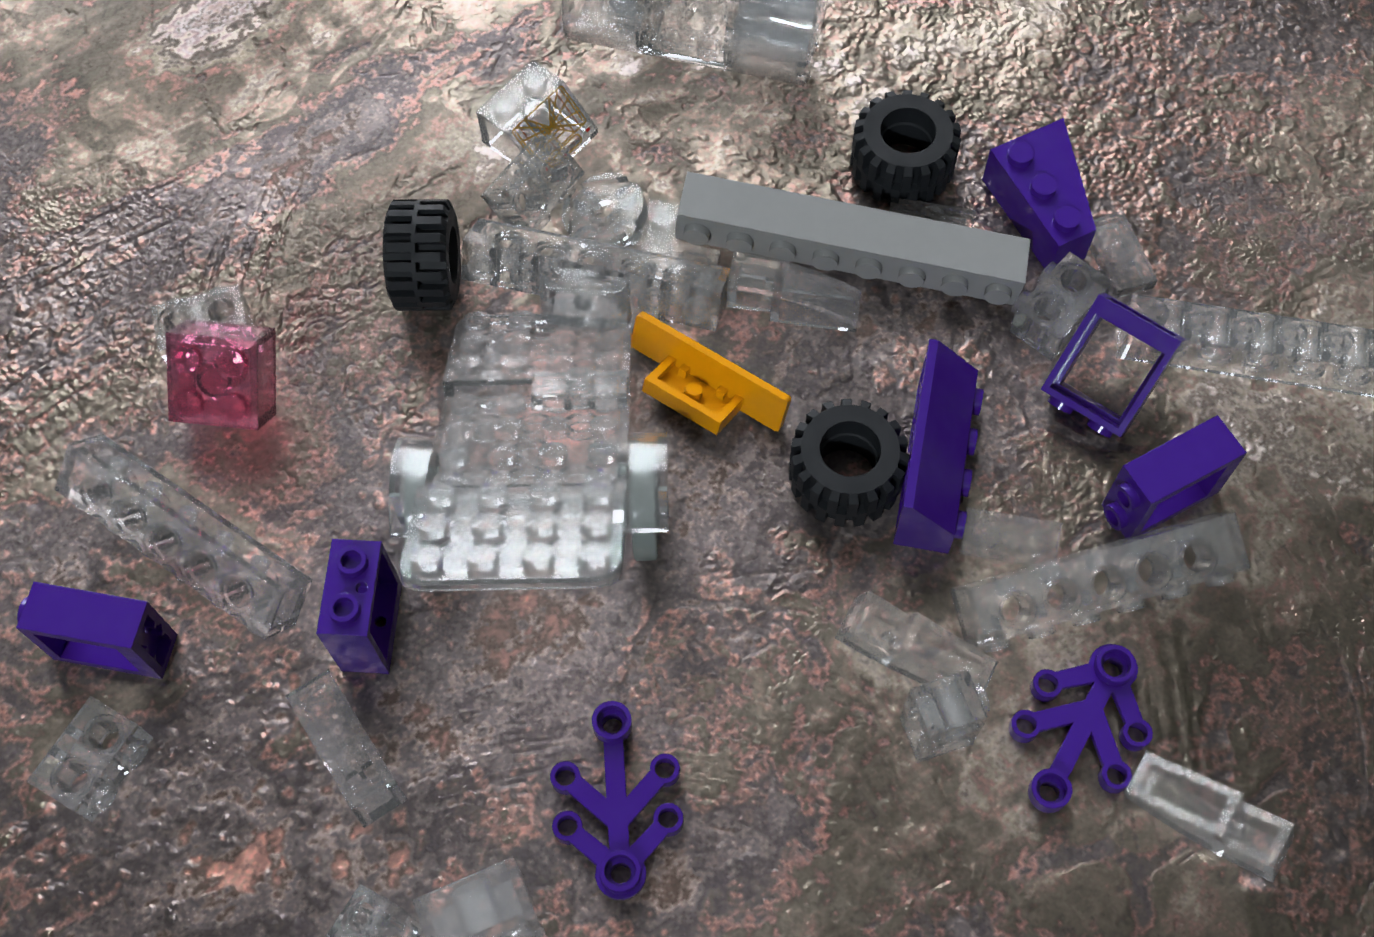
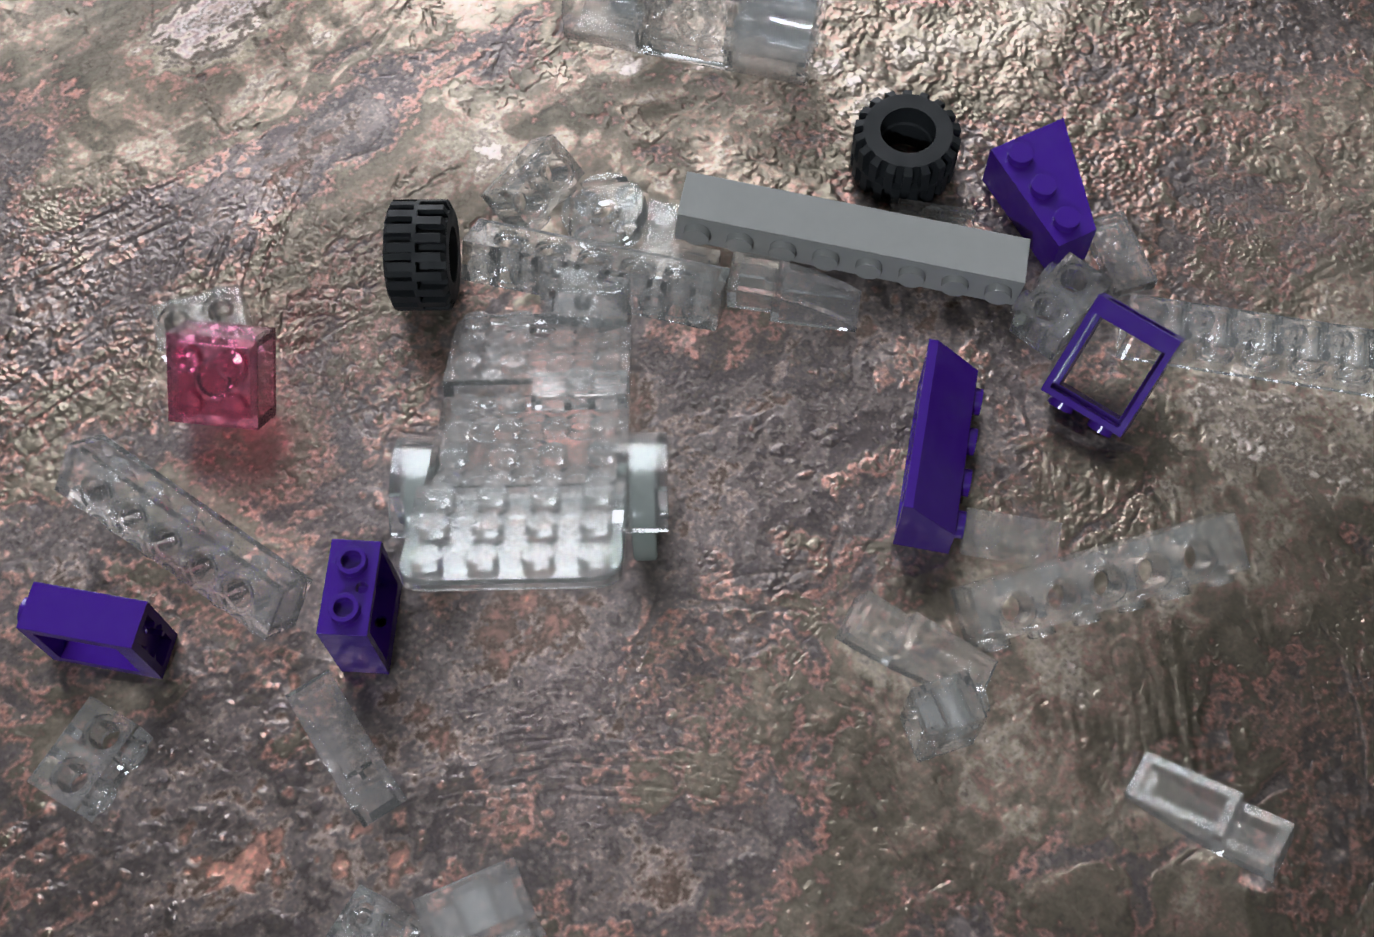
clear slope [476,60,598,185] -> none
dark purple plant [550,701,684,900] -> none
light orange bracket [630,311,791,435] -> none
black tyre [789,399,909,527] -> none
dark purple plant [1008,644,1153,813] -> none
dark purple window [1101,415,1247,542] -> none

